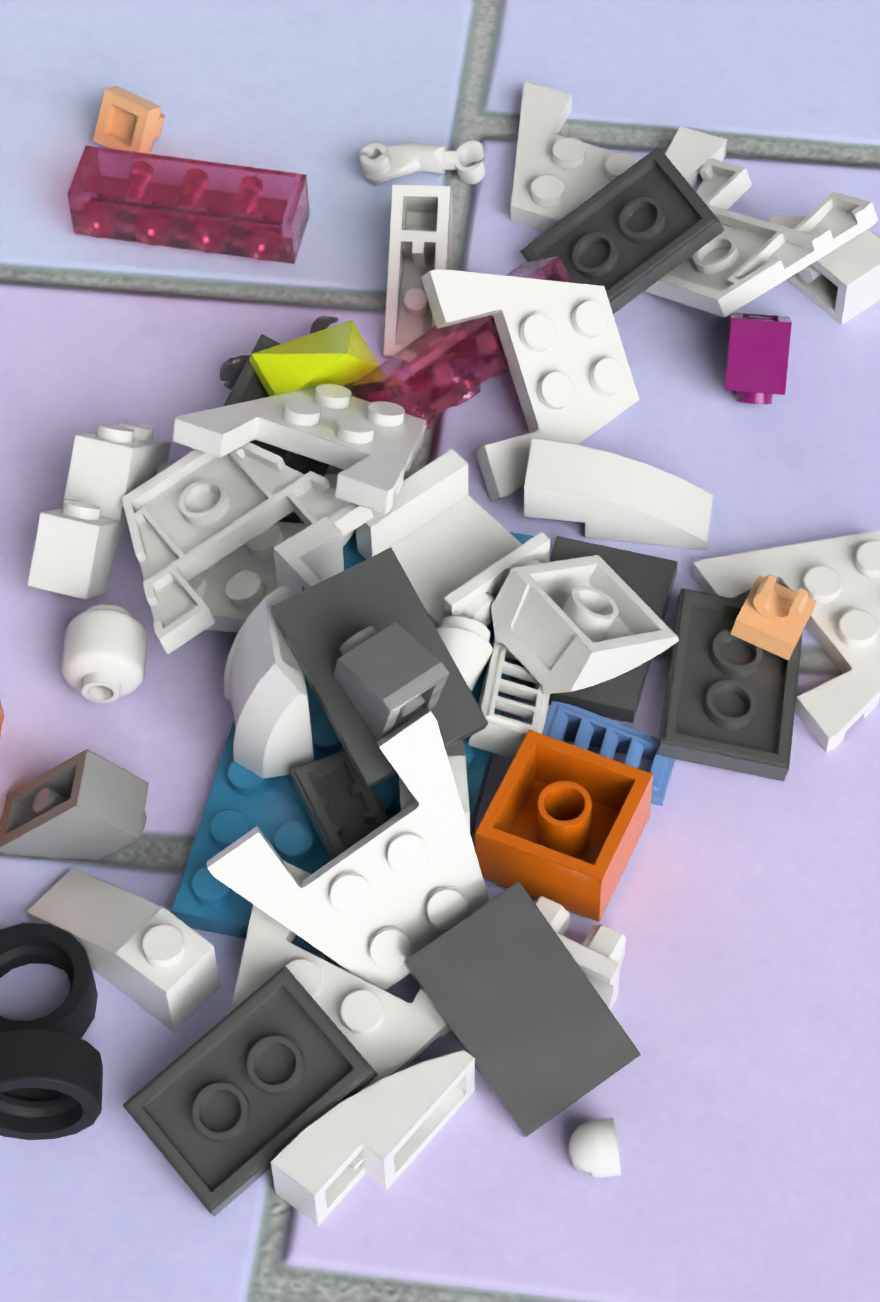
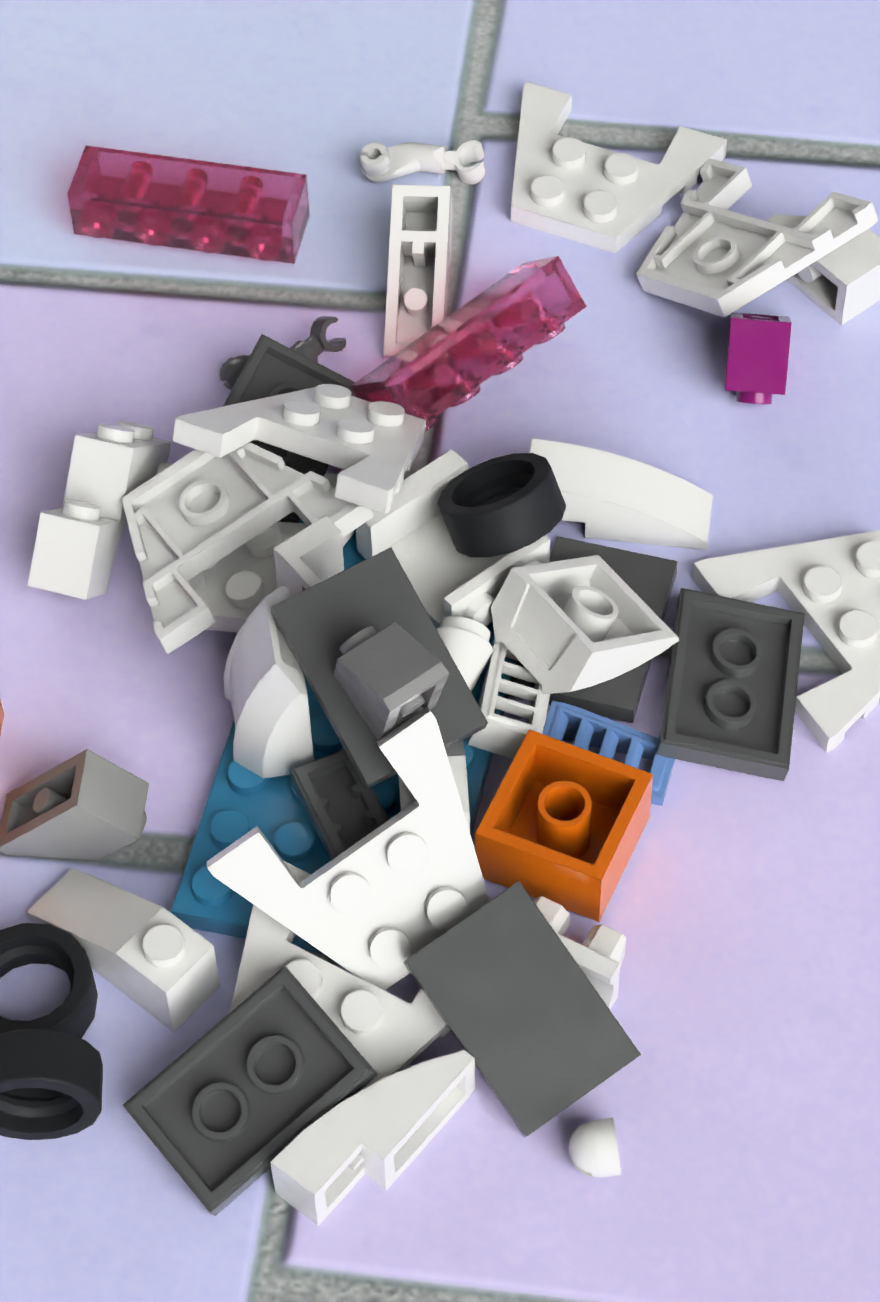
white head [61,604,148,703] -> none
light nougat tile [93,86,165,162] -> none
neon yellow slope [249,320,381,396] -> none
white wing [421,269,640,502] -> none
dark grey tile [520,146,724,314] -> none
light nougat tile [731,574,817,661] -> none
none -> black tyre [437,453,566,557]

